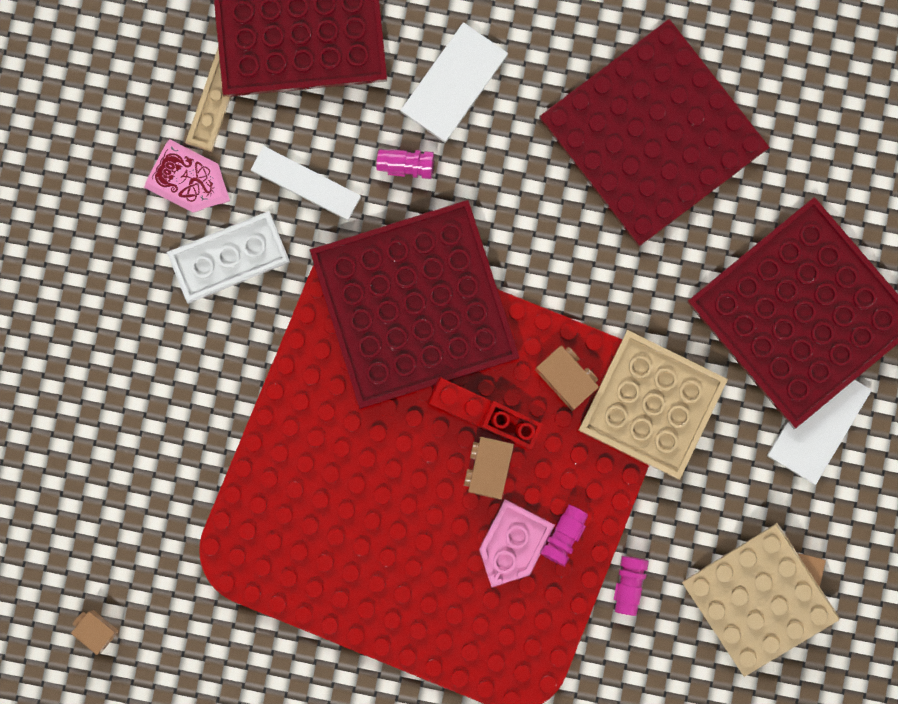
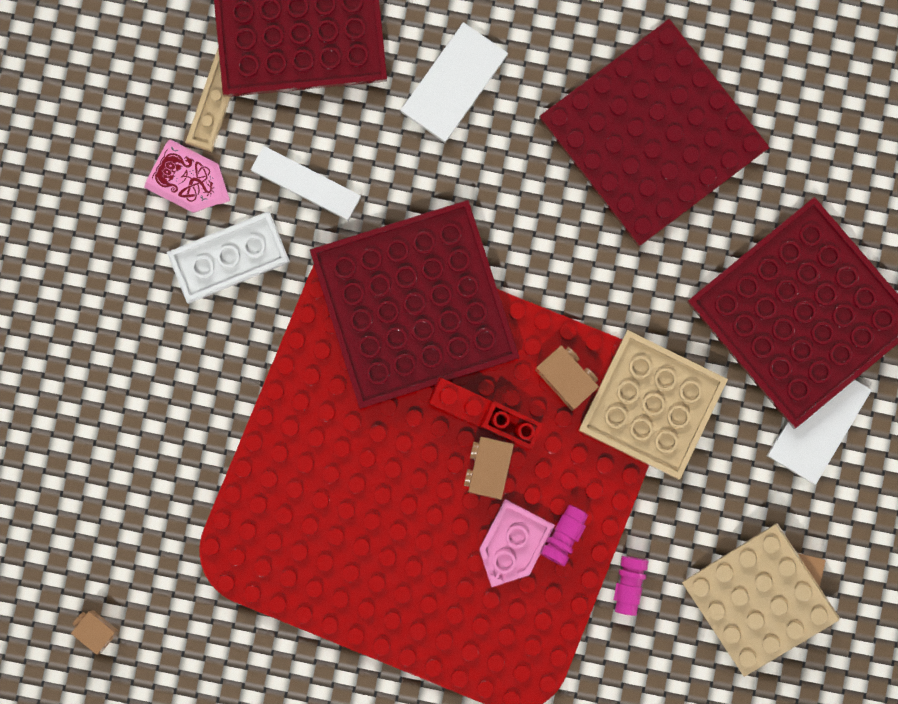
dark pink axle [376,149,434,180] -> none

